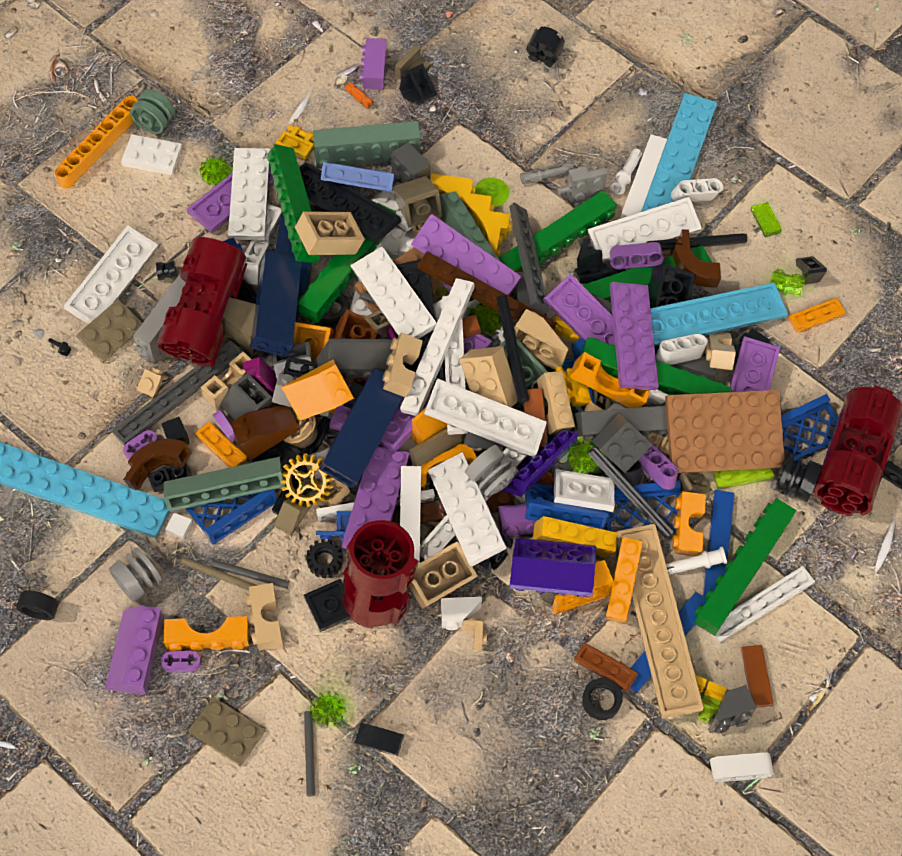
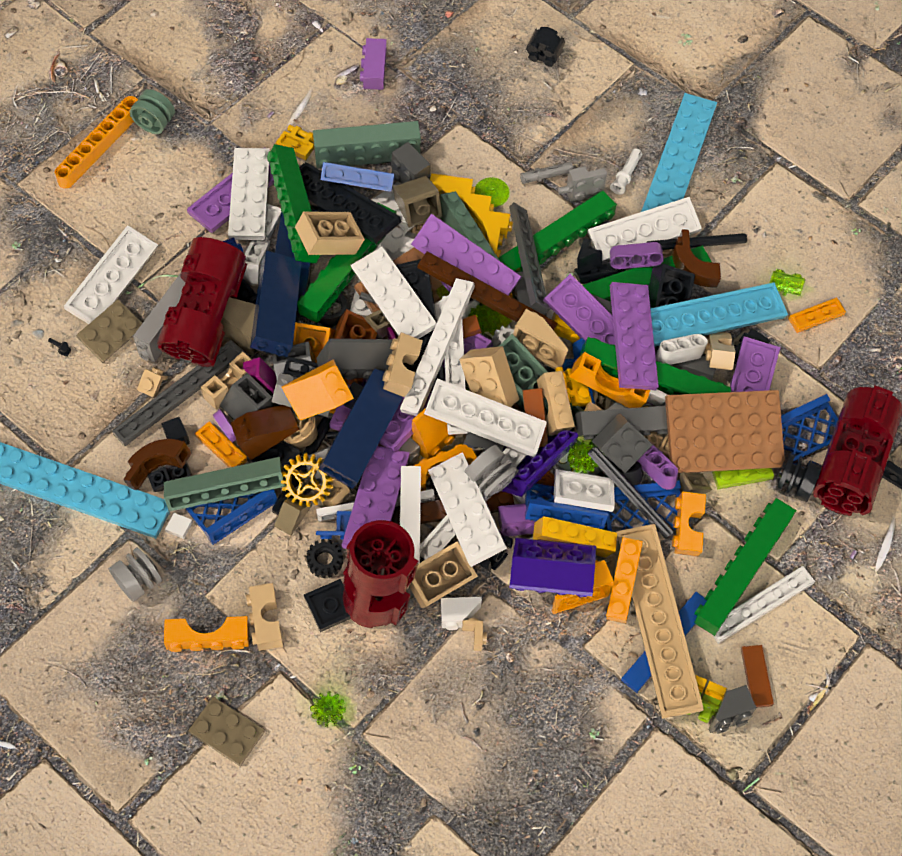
black tyre [16,590,59,620] -> none
medium lavender slope [105,606,164,695] -> none
white plate [121,134,183,175] -> none
medium lavender beam [123,430,158,460] -> none
black wheel [156,260,177,280] -> none
medium lavender beam [161,651,201,672] -> none
dark tan bar [180,557,257,591] -> none
clear neon green gear [200,156,230,186] -> none
dark grey bar [211,559,290,589] -> none
dark grey bar [304,711,315,797] -> none
orange axle [345,82,373,108] -> none
black slope [354,723,404,756] -> none
dark tan panel [395,45,430,80] -> none
black slope [399,64,437,104] -> none
dark tan tile [410,428,463,466] -> none
black axle [496,295,529,403] -> none
dark orange tile [574,643,638,692] -> none
black tyre [582,678,623,720] -> none
white tile [621,134,667,218] -> none
white pin [666,546,727,575] -> none
white beam [671,178,723,202] -> none
blue tile [703,490,734,598] -> none
white beam [710,752,774,782] -> none
clear neon green tile [751,202,782,237] -> none
black slope [796,256,827,285] -> none

